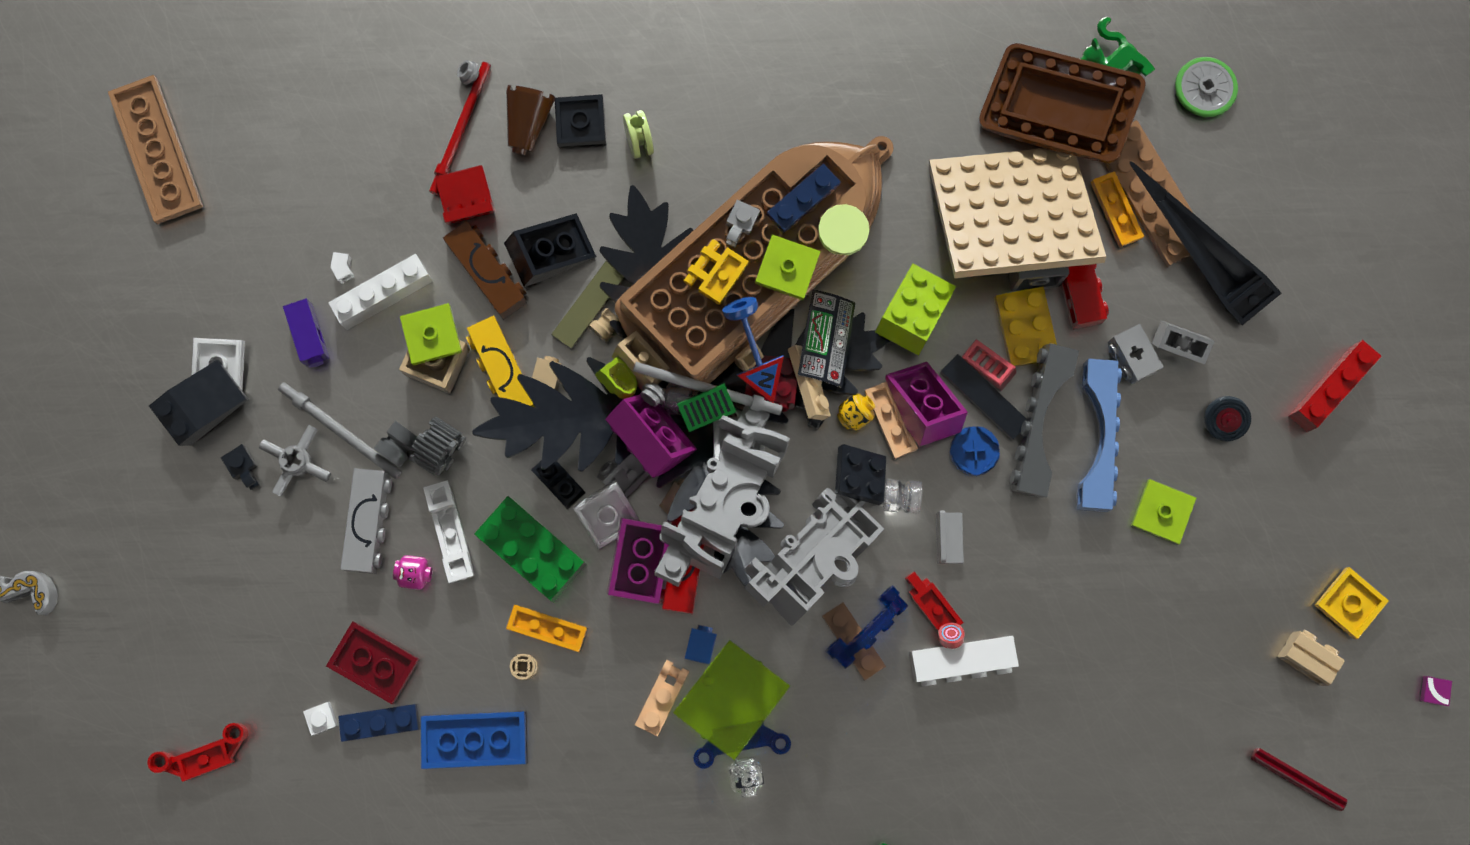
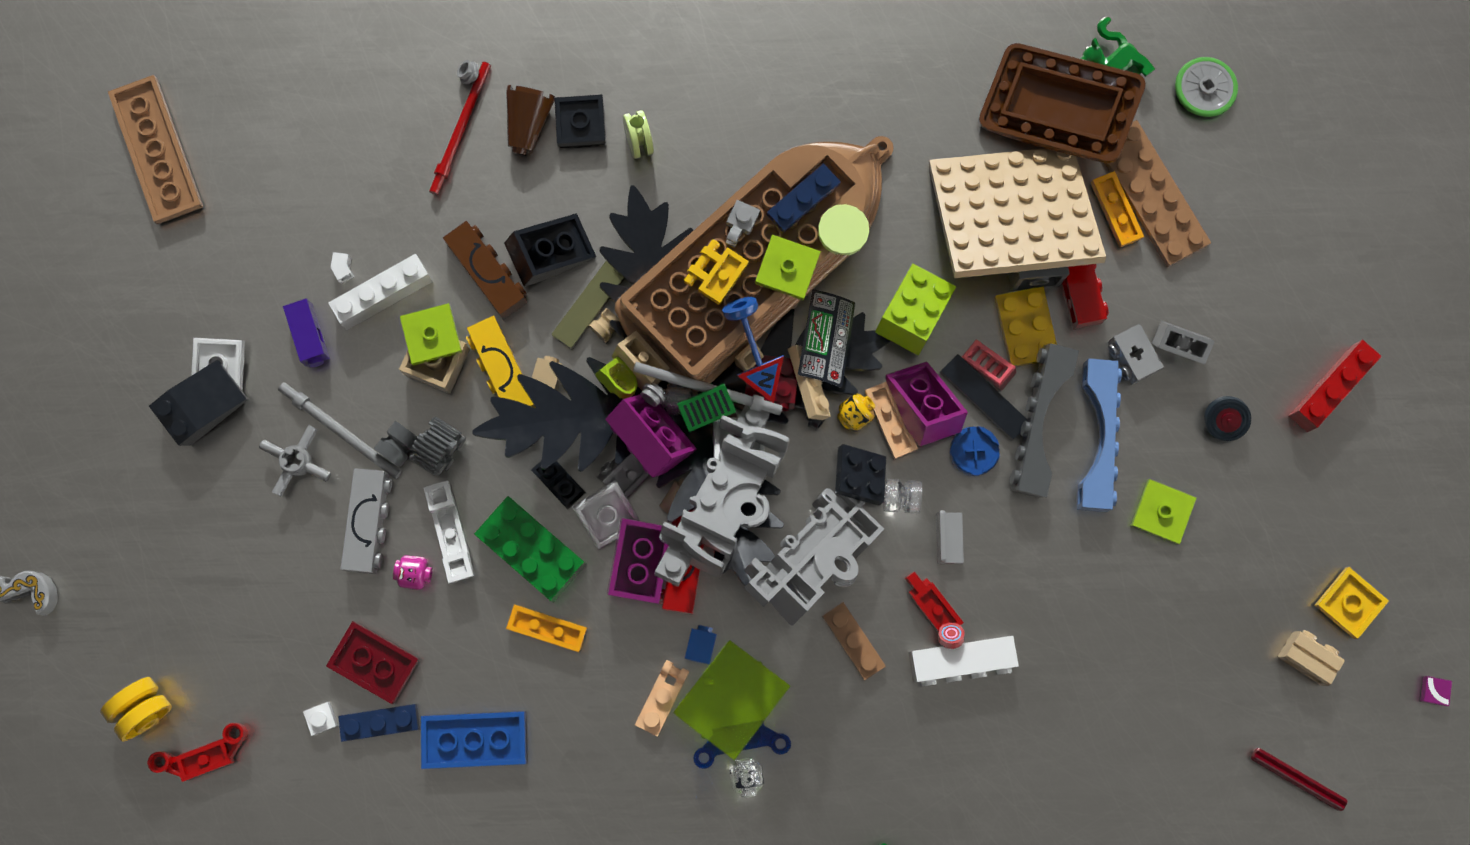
black plate [220,444,260,490] -> none
red bracket [435,165,495,225] -> none
tan wheel [510,654,538,680] -> none
clear blue plate [825,585,908,669] -> none
black plate [1129,161,1282,326] -> none
none -> yellow wheel [100,677,172,742]

